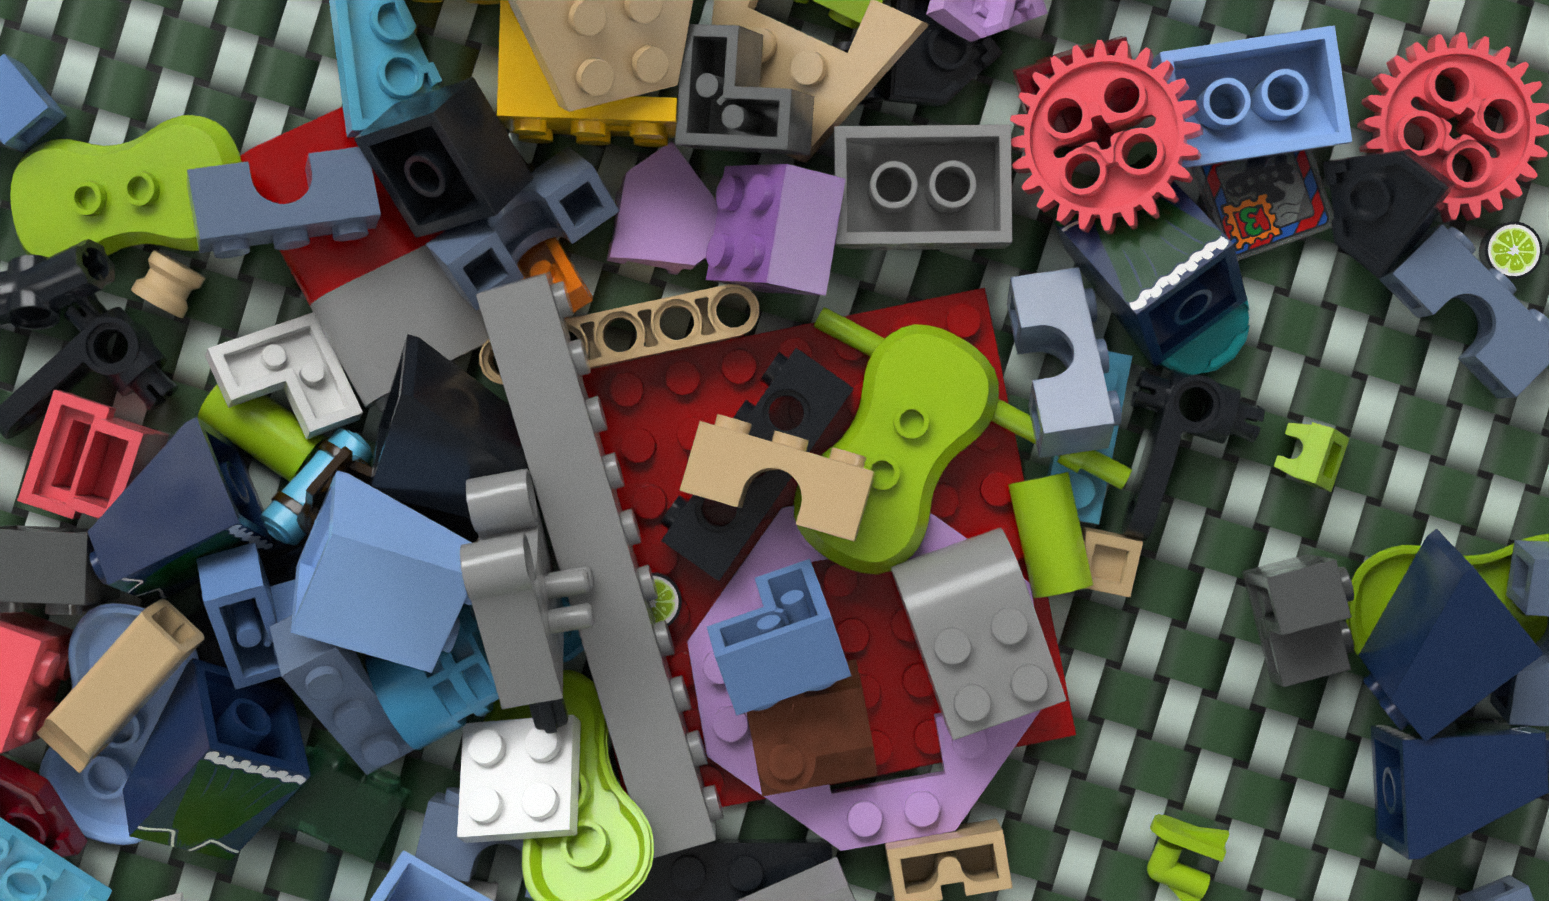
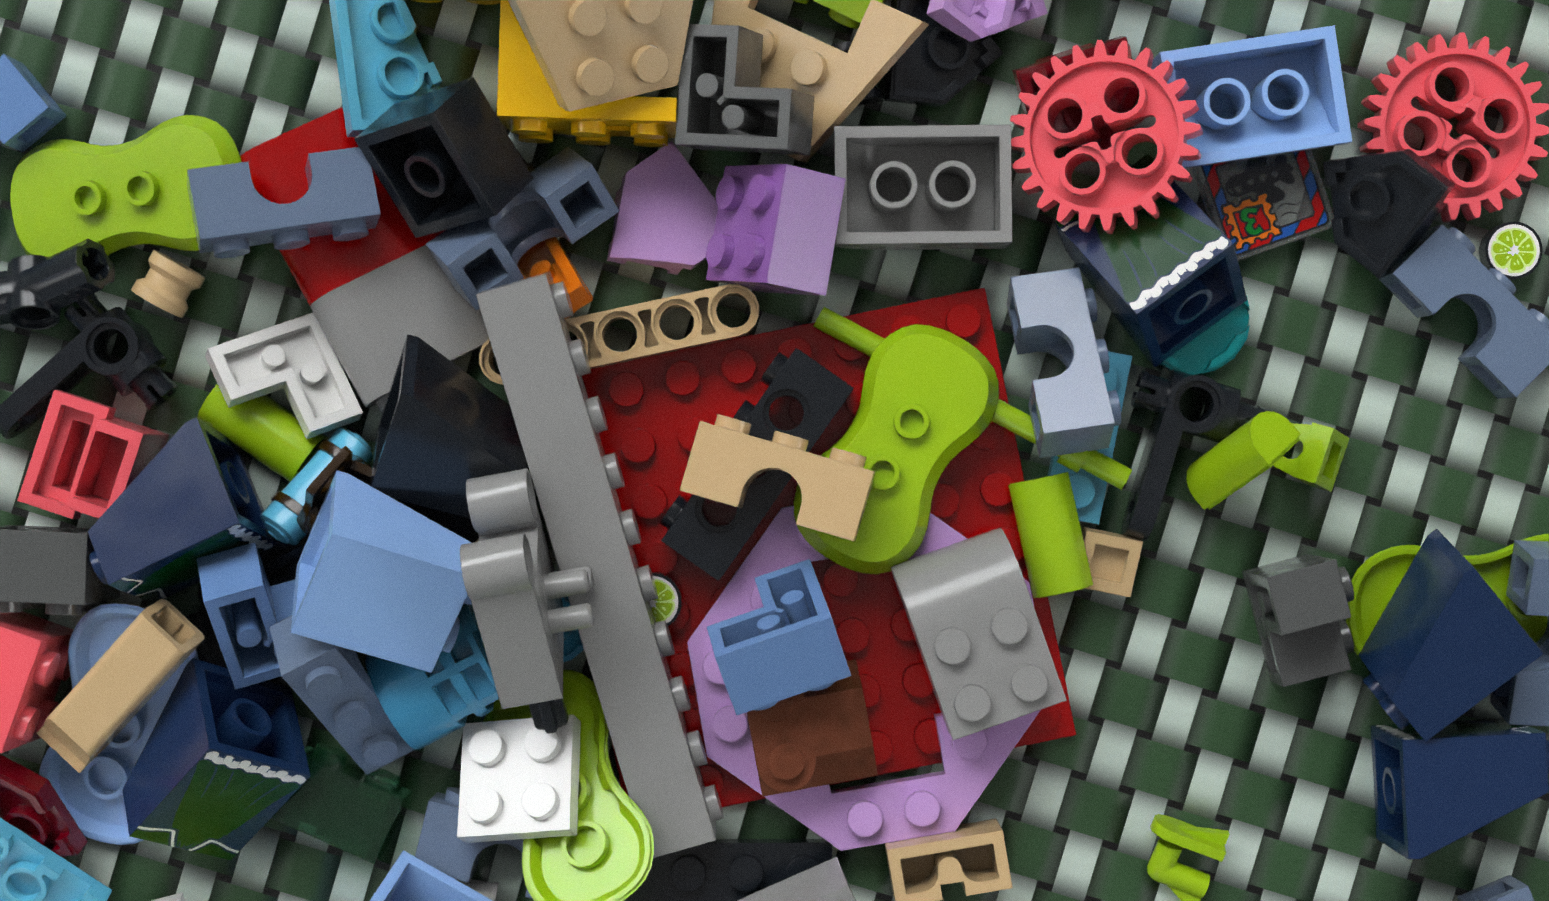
none -> lime brick [1186,411,1301,510]

